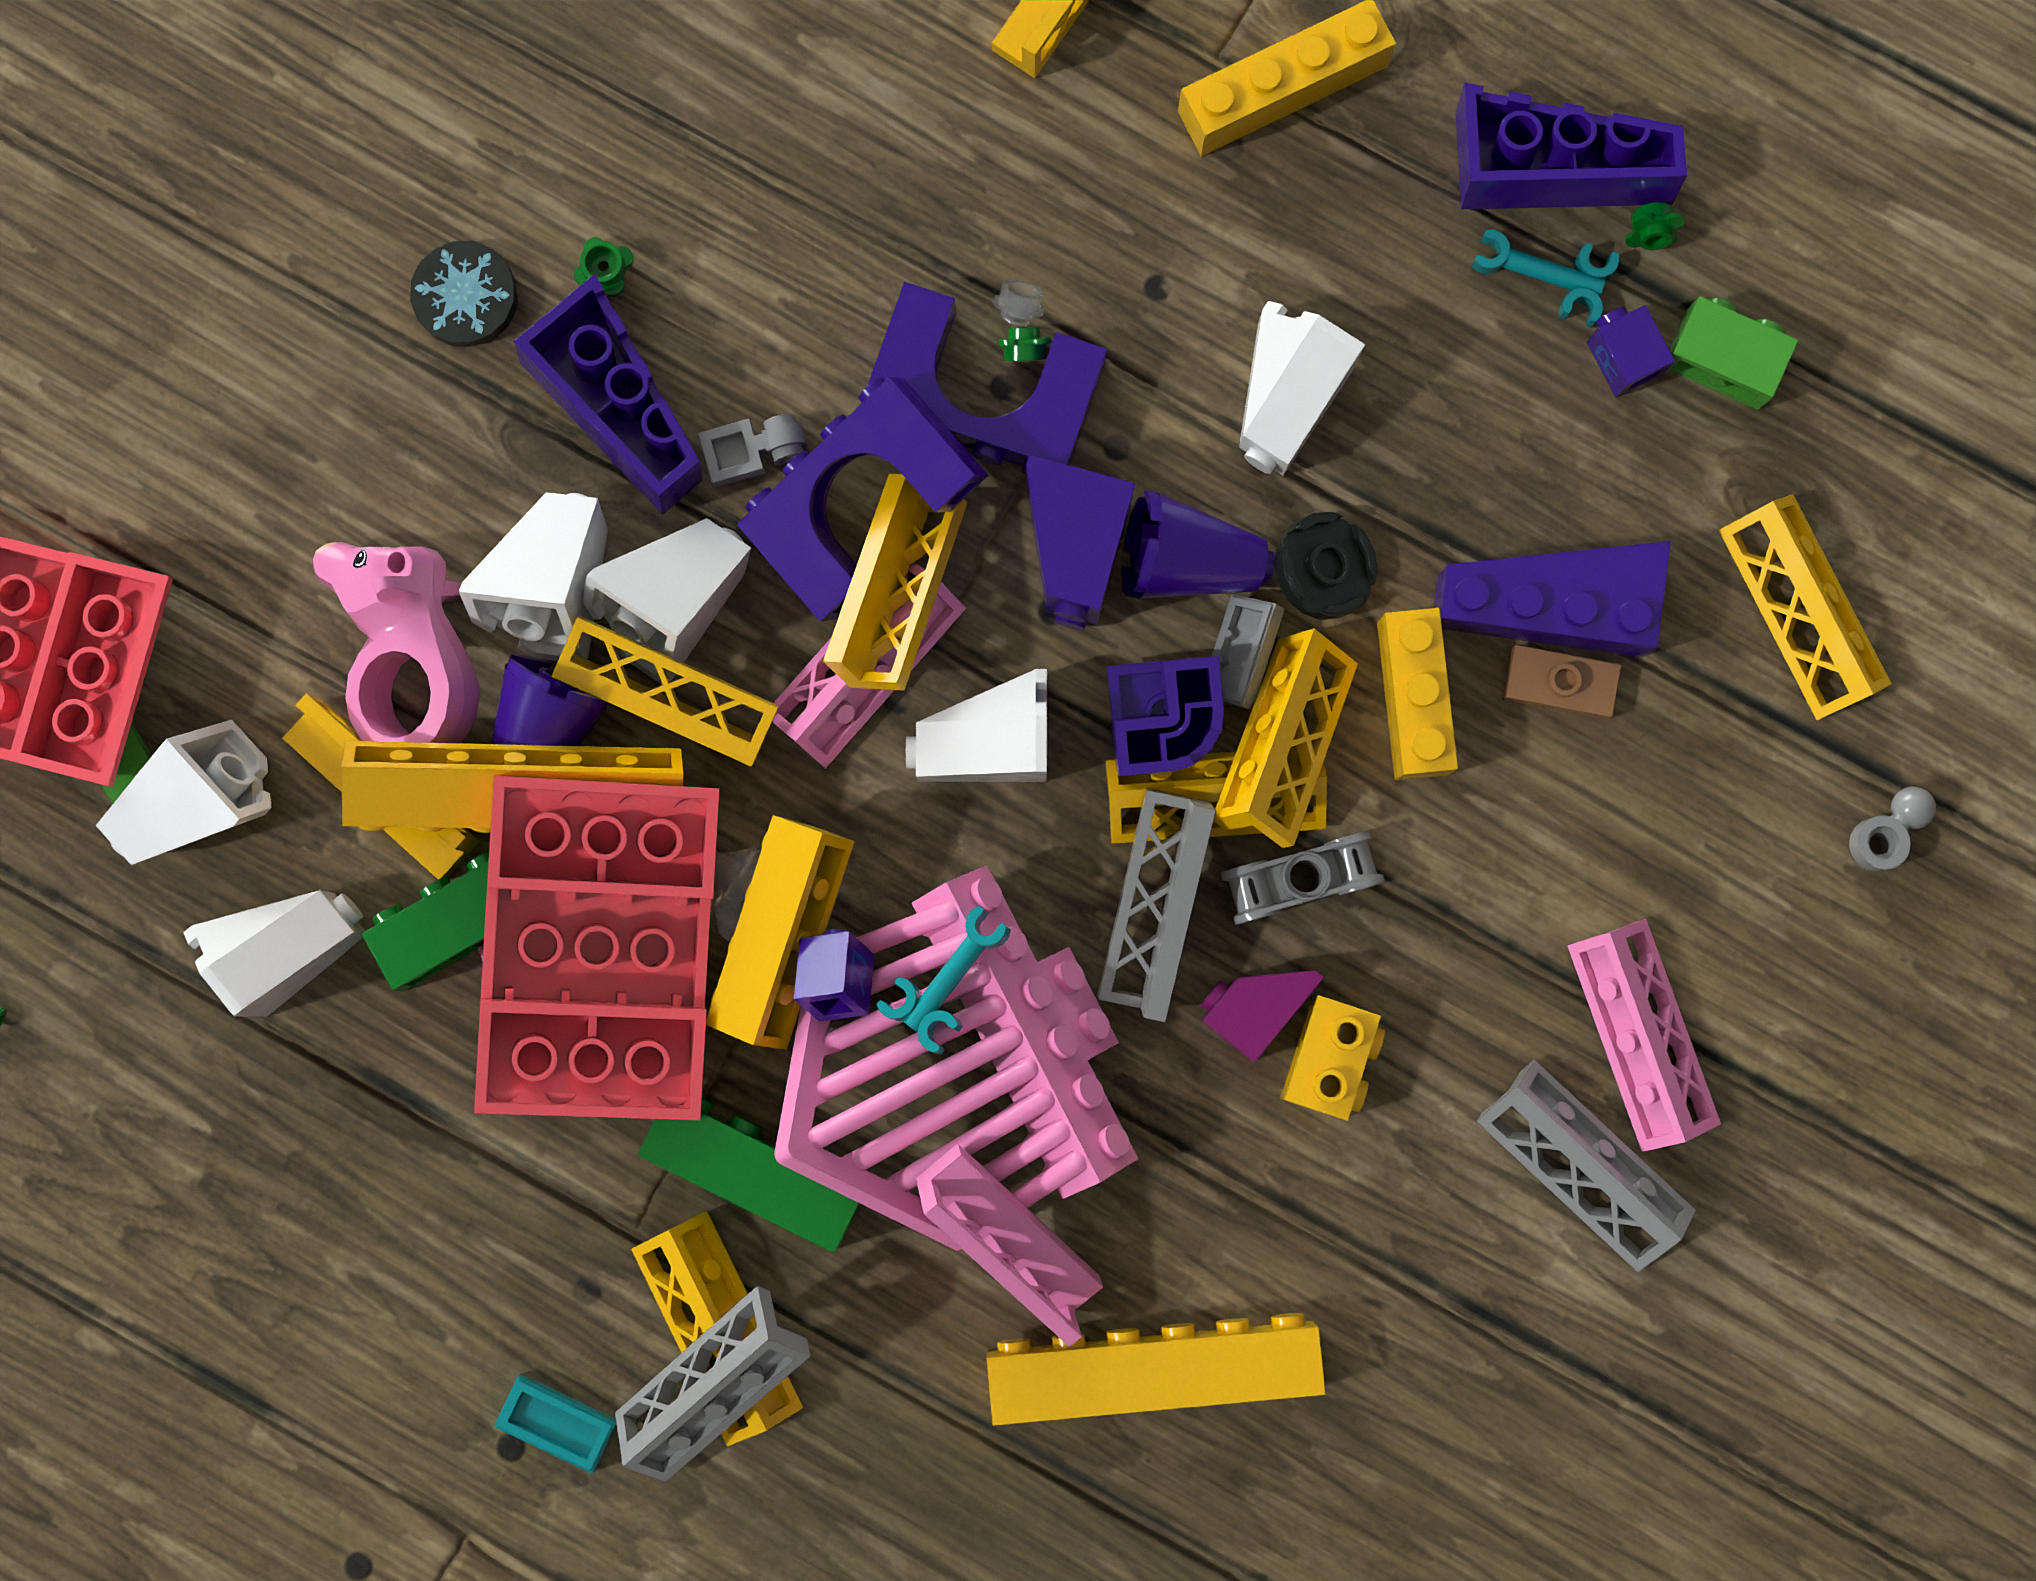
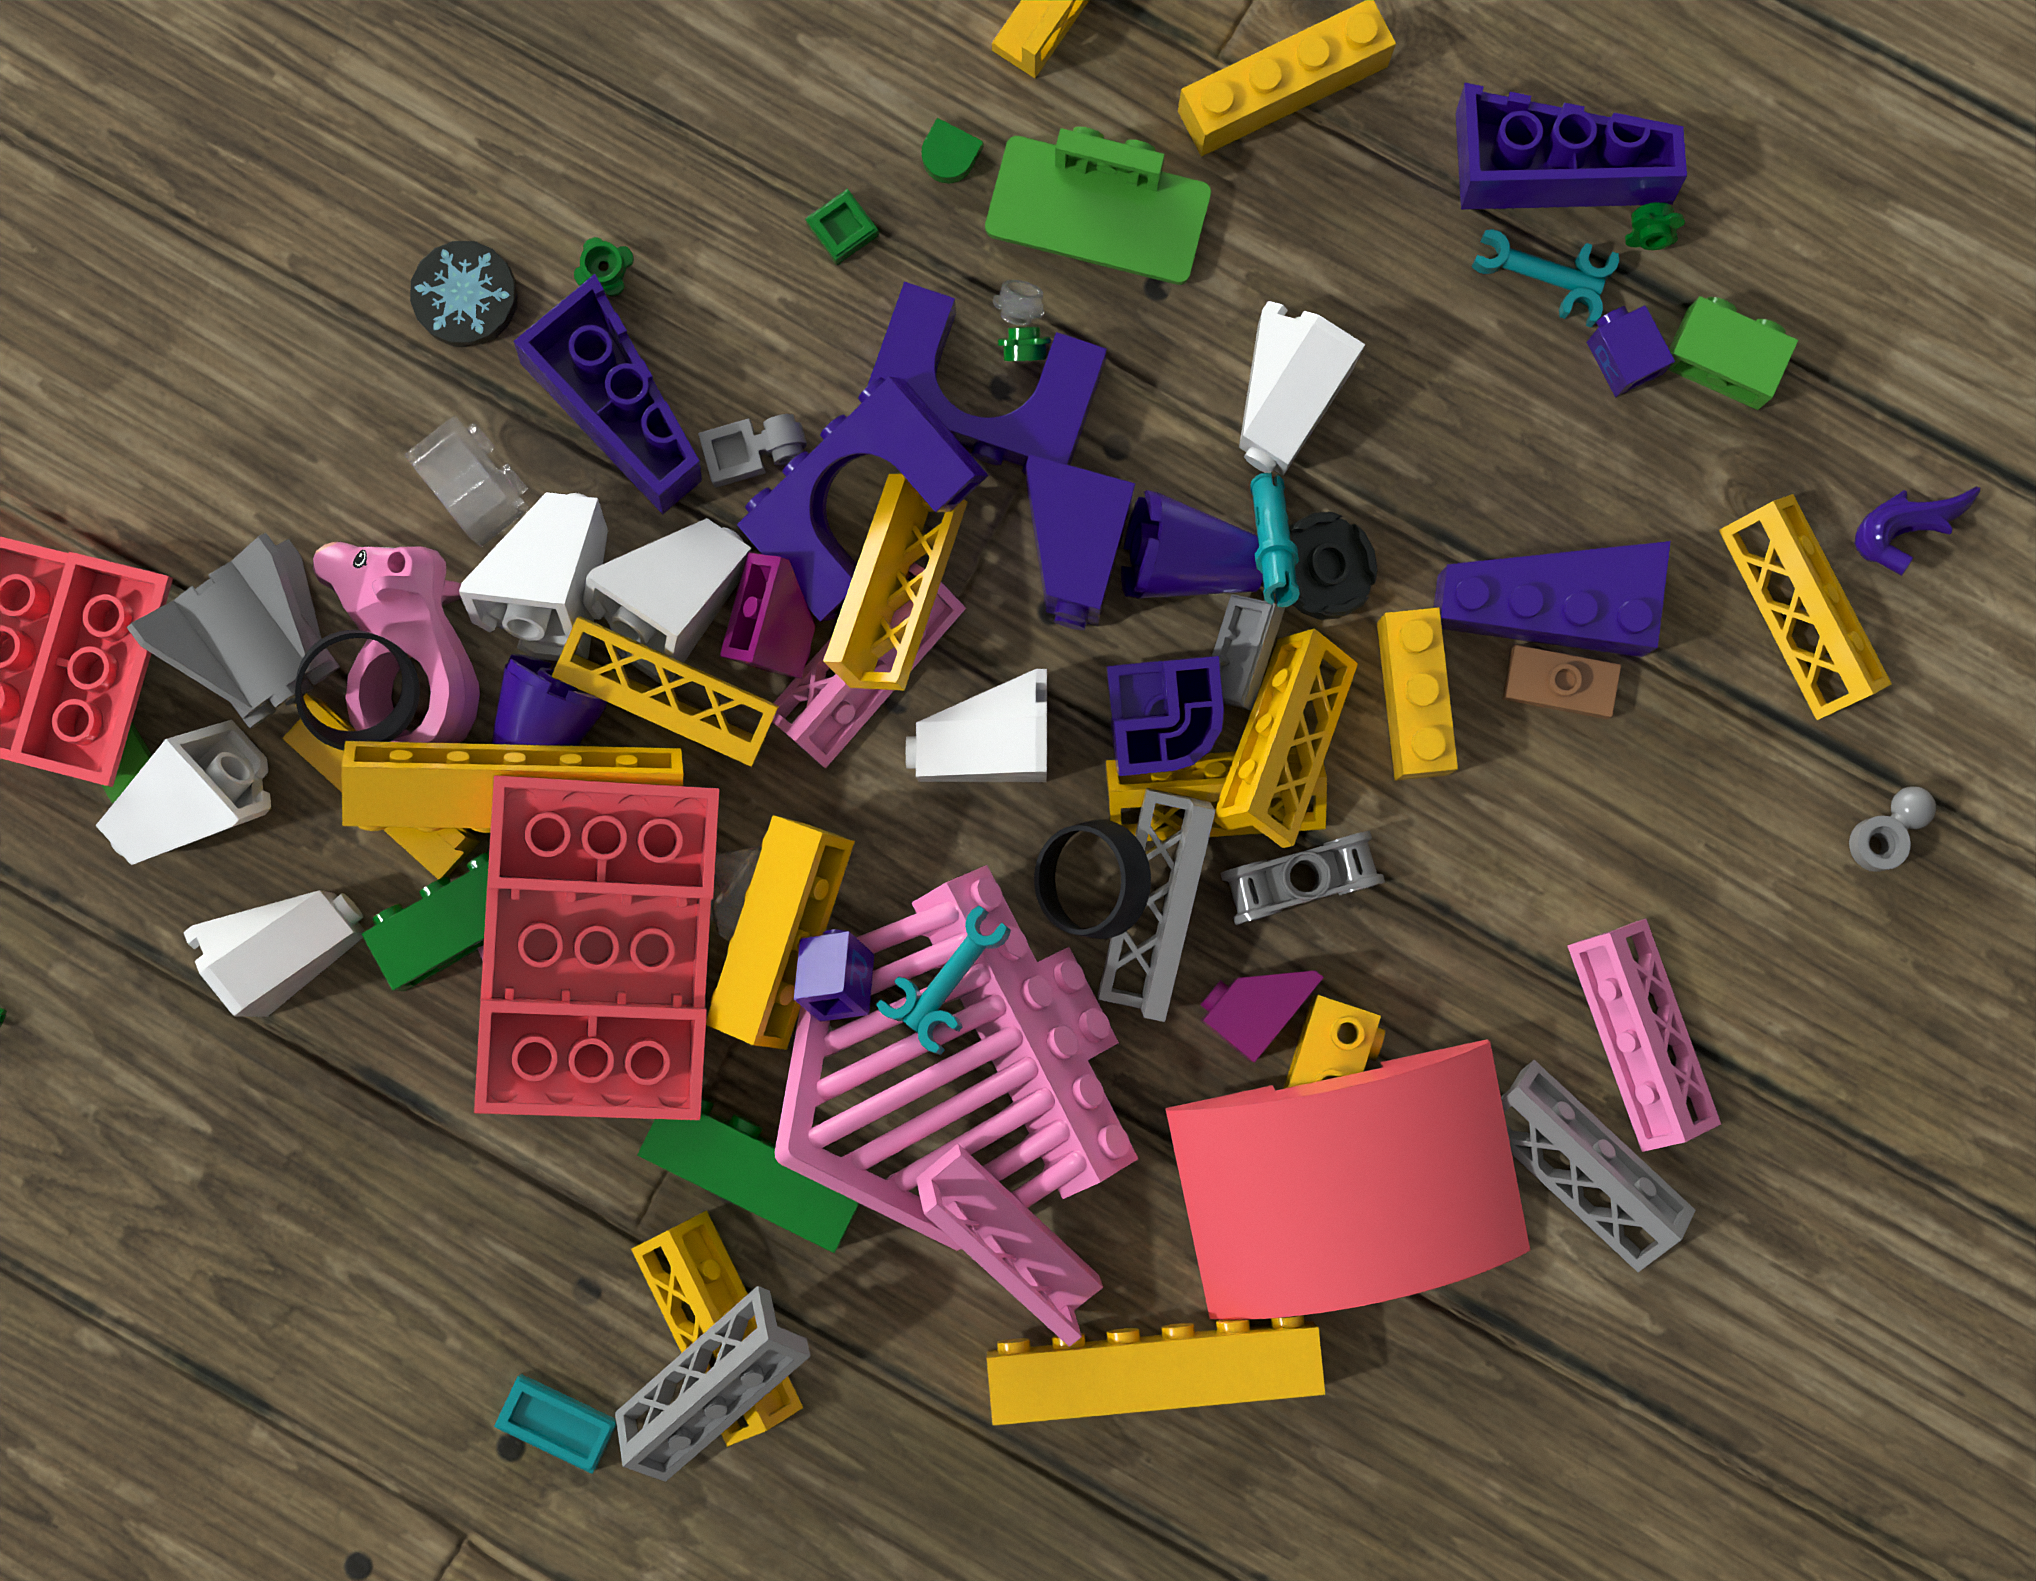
none -> light grey brick [126,533,340,729]
none -> black tyre [295,630,420,750]
none -> clear brick [404,415,531,547]
none -> magenta slope [720,552,815,678]
none -> green tile [805,188,879,265]
none -> green tile [921,118,984,184]
none -> bright green bracket [985,127,1211,285]
none -> black tyre [1034,820,1151,939]
none -> coral slope [1165,1039,1531,1320]
none -> teal pin [1250,473,1300,607]
none -> dark purple piece [1854,486,1980,576]

